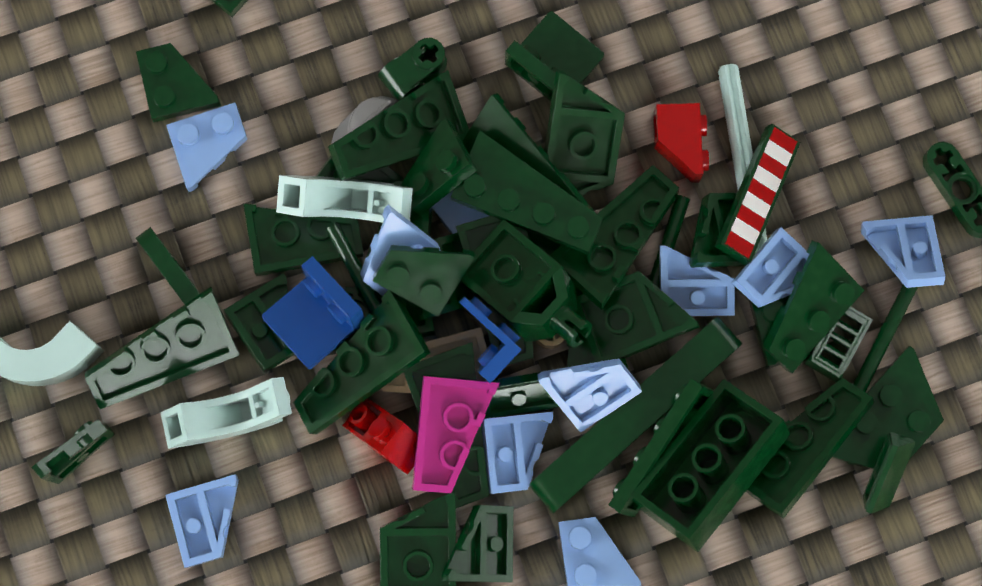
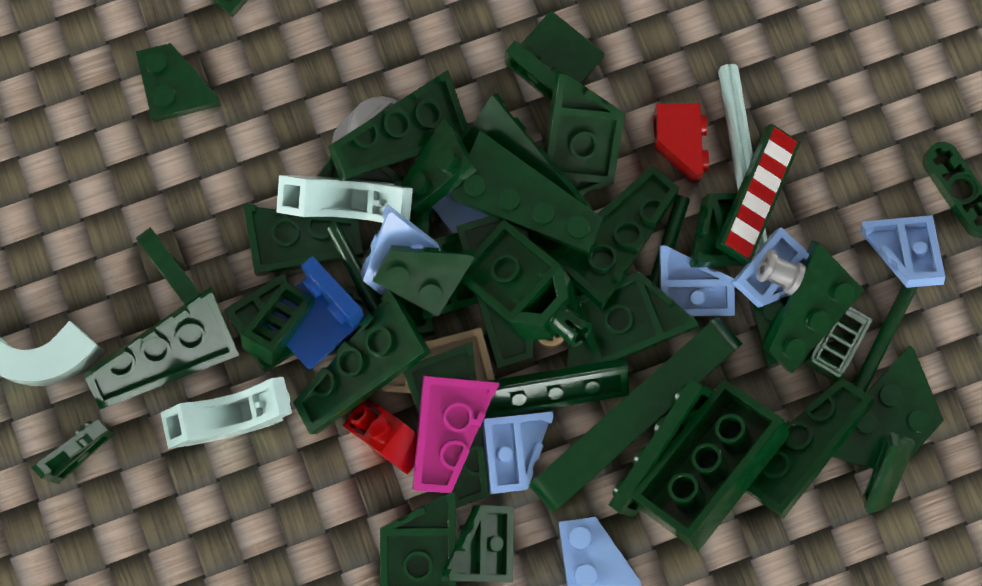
light blue wing [165,474,239,568] -> none
light blue wing [166,103,248,192] -> none
dark green piece [378,38,447,101] -> none
blue bracket [459,296,522,383] -> none
light blue wing [538,358,642,433] -> none
none -> dark green slope [241,281,315,365]
none -> light grey bush [756,249,806,295]

